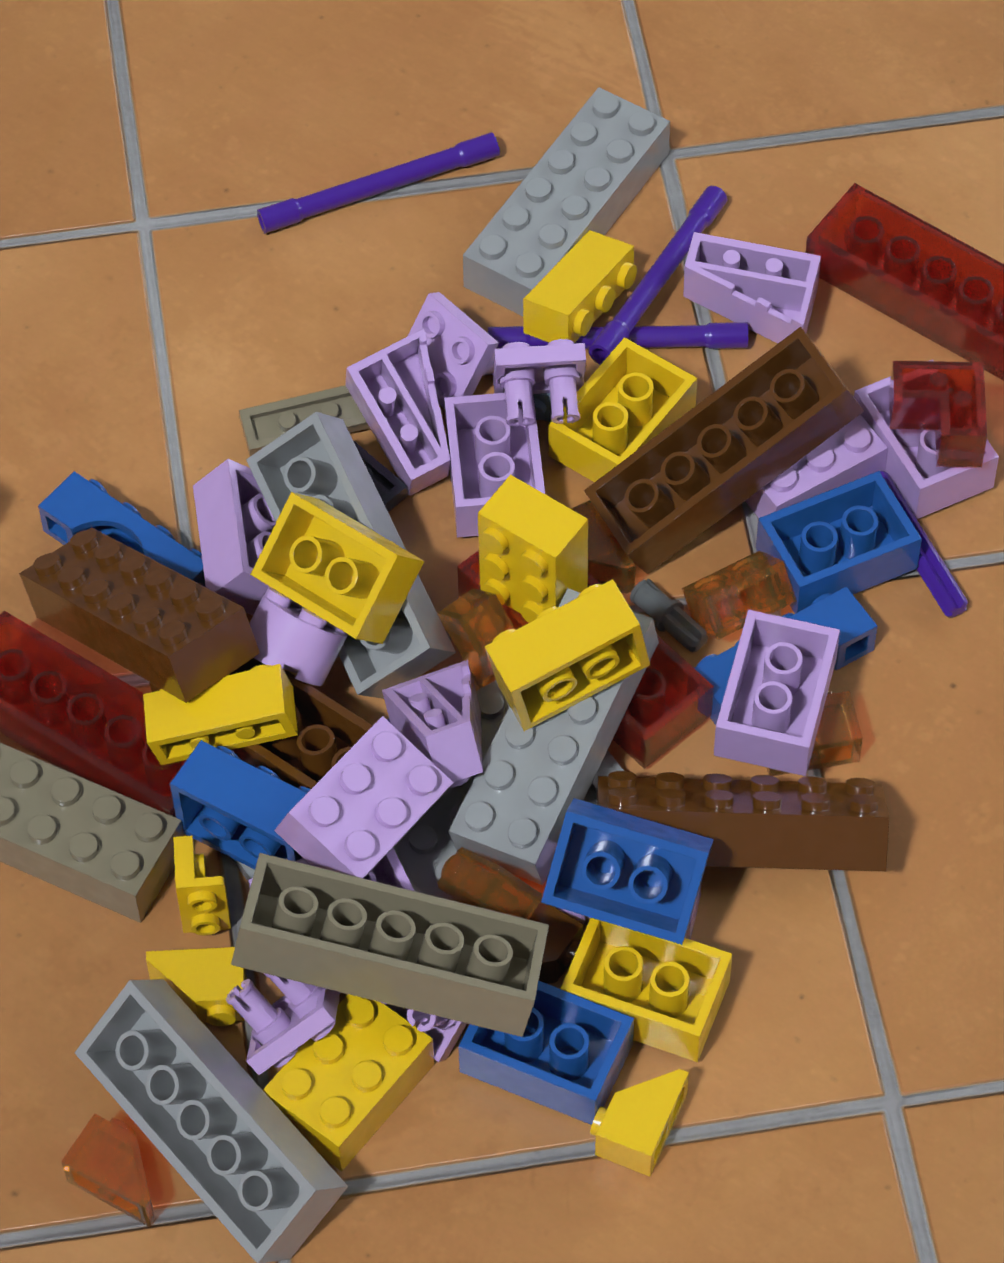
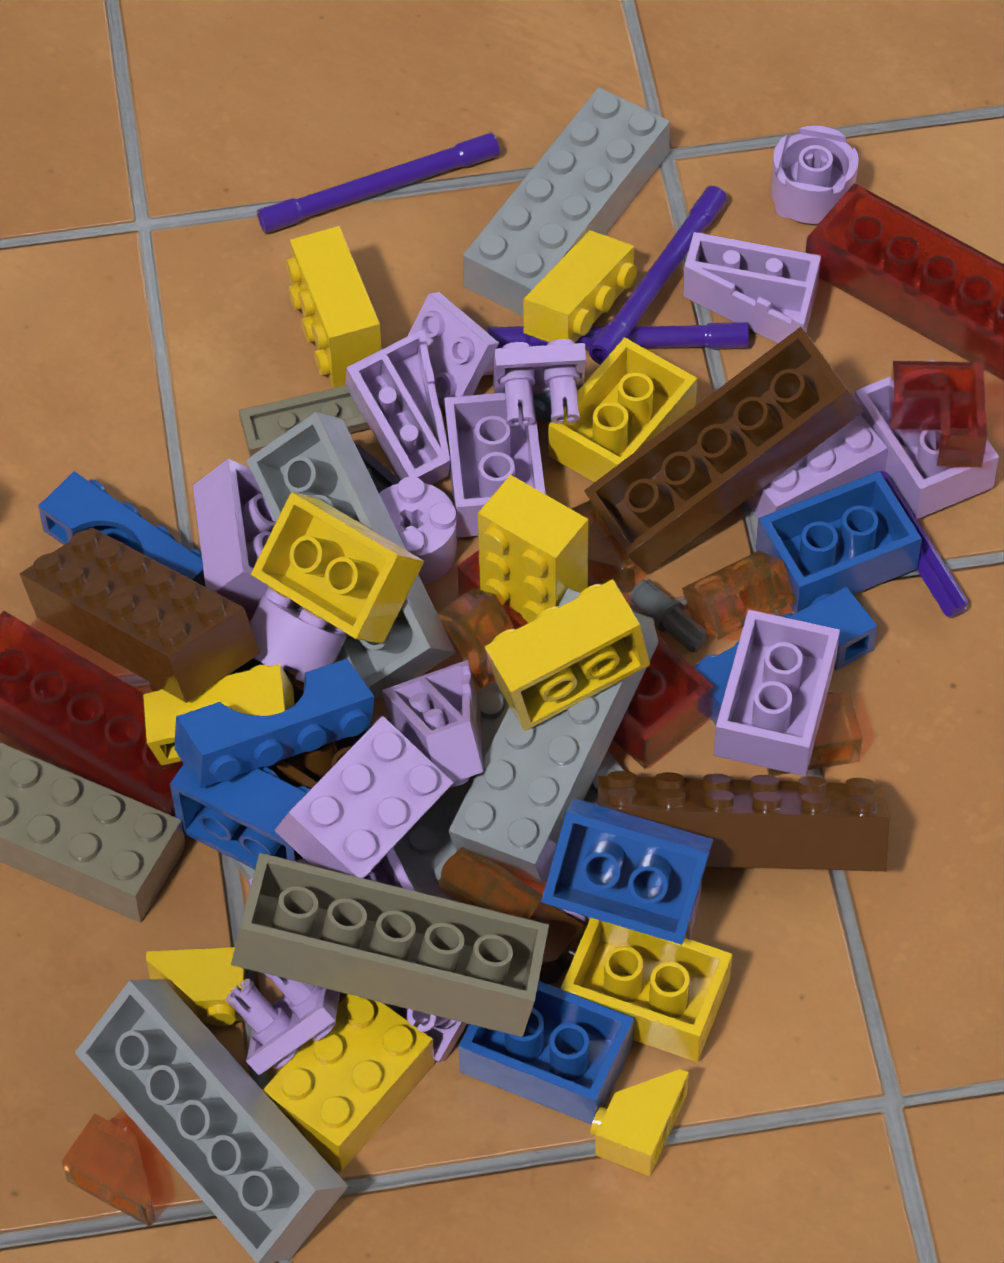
yellow bracket [173,836,231,936] -> none
none -> blue arch [174,658,374,788]
none -> yellow brick [285,226,382,388]
none -> lavender brick [379,476,457,584]
none -> lavender brick [771,126,858,226]

